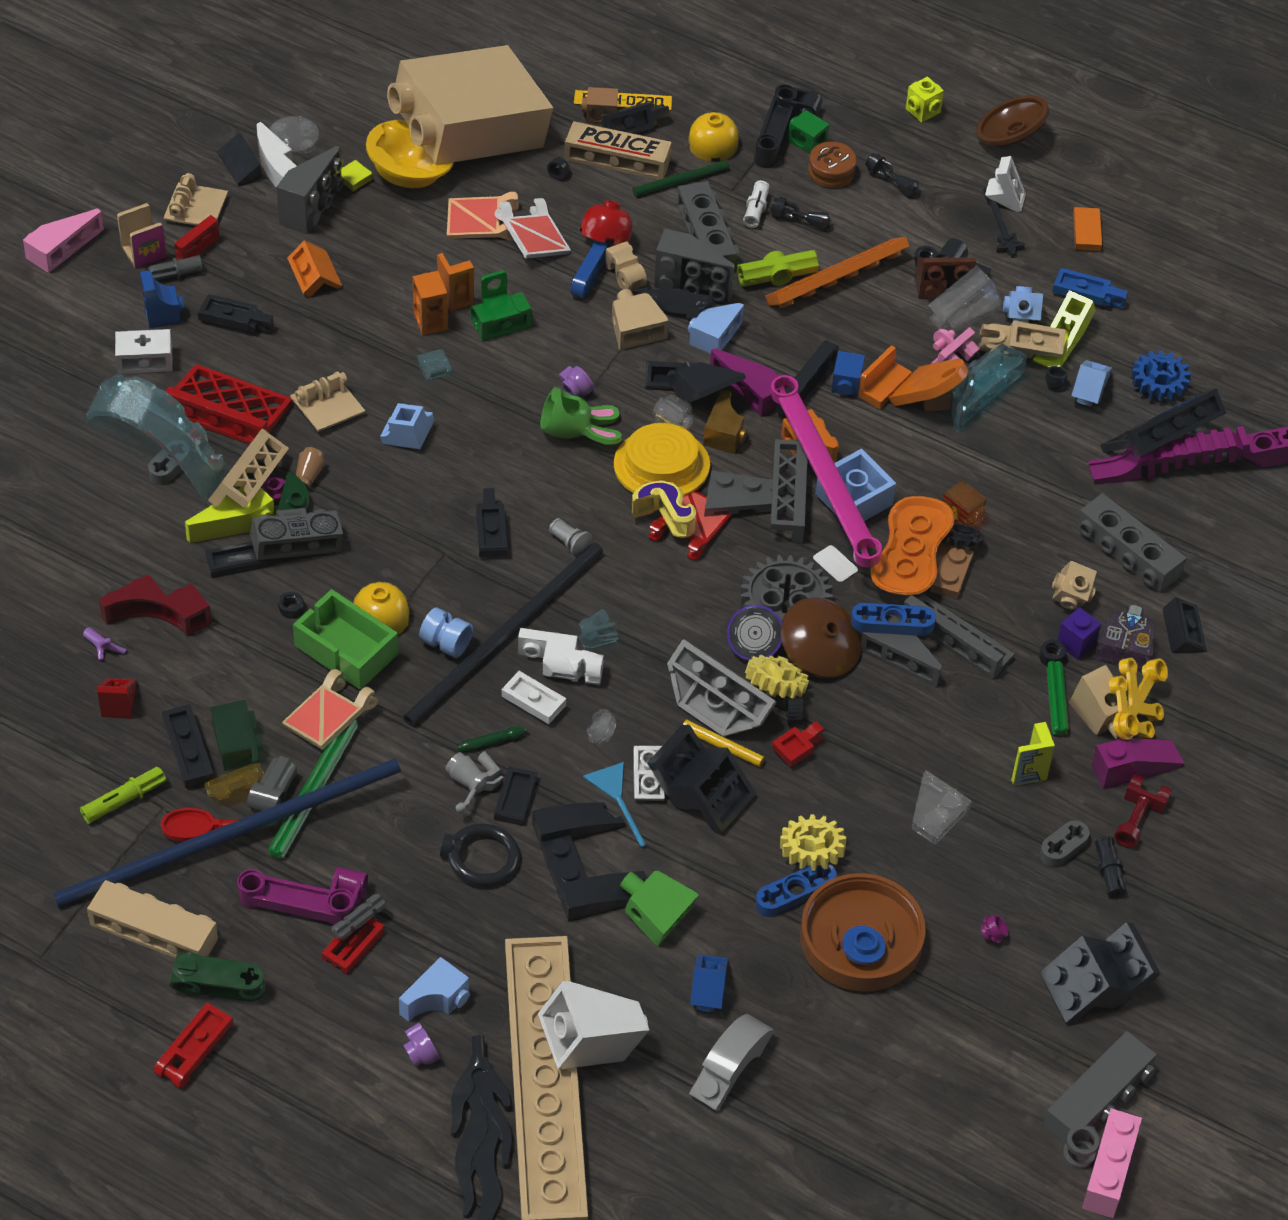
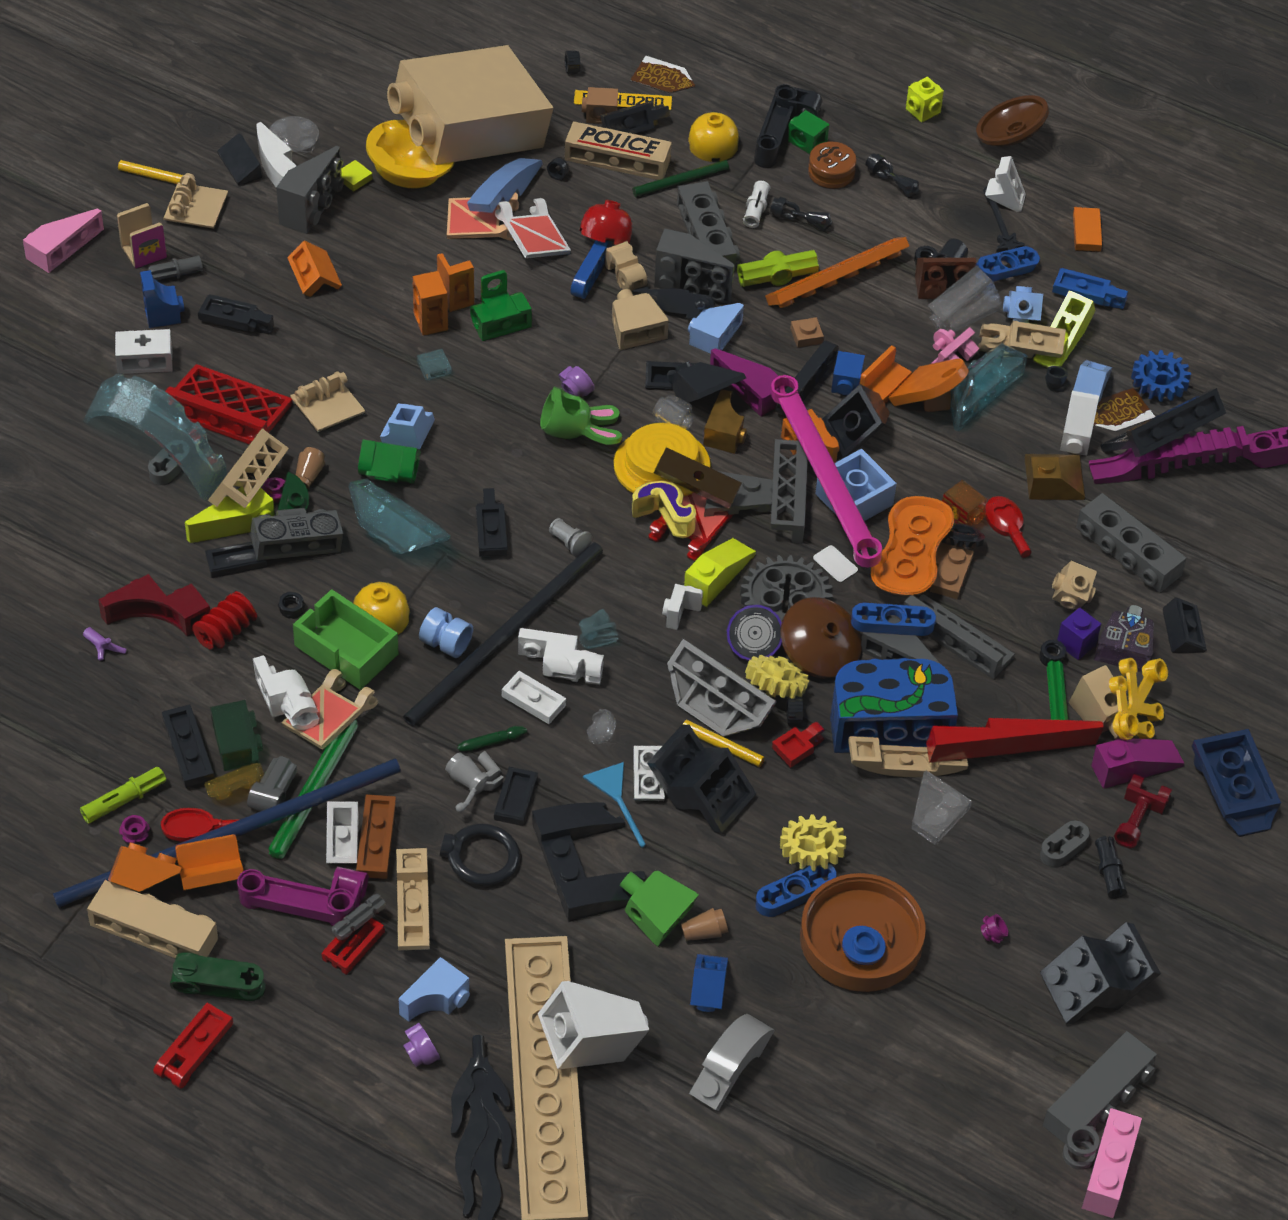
red slope [97,678,137,719] -> none
red tile [174,215,220,260] -> none
neon yellow panel [1011,722,1055,786] -> none
none -> orange slope [108,842,182,892]
none -> yellow bar [118,160,183,184]
none -> magenta plate [119,815,150,843]
none -> orange panel [175,834,243,890]
none -> red piece [192,591,258,650]
none -> white plate [253,655,319,730]
none -> white slope [326,801,359,863]
none -> clear light blue wedge [348,479,451,554]
none -> dark orange plate [356,795,396,879]
none -> green piece [358,439,421,484]
none -> tan slope [396,848,430,950]
none -> medium blue slope [467,158,543,213]
none -> black axle [564,51,580,73]
none -> sticker [631,56,695,93]
none -> dark brown tile [654,447,742,509]
none -> white bracket [662,584,703,630]
none -> medium nougat cone [681,908,728,941]
none -> neon yellow slope [684,538,756,607]
none -> medium nougat plate [790,317,824,348]
none -> black slope [822,384,890,458]
none -> blue brick [830,658,958,753]
none -> tan slope [848,736,968,777]
none -> red slope [926,718,1104,763]
none -> blue beam [974,246,1040,283]
none -> red piece [985,496,1032,558]
none -> pearl gold slope [1024,454,1085,500]
none -> white slope [1060,390,1099,456]
none -> sticker [1094,388,1155,431]
none -> dark blue slope [1191,729,1281,836]

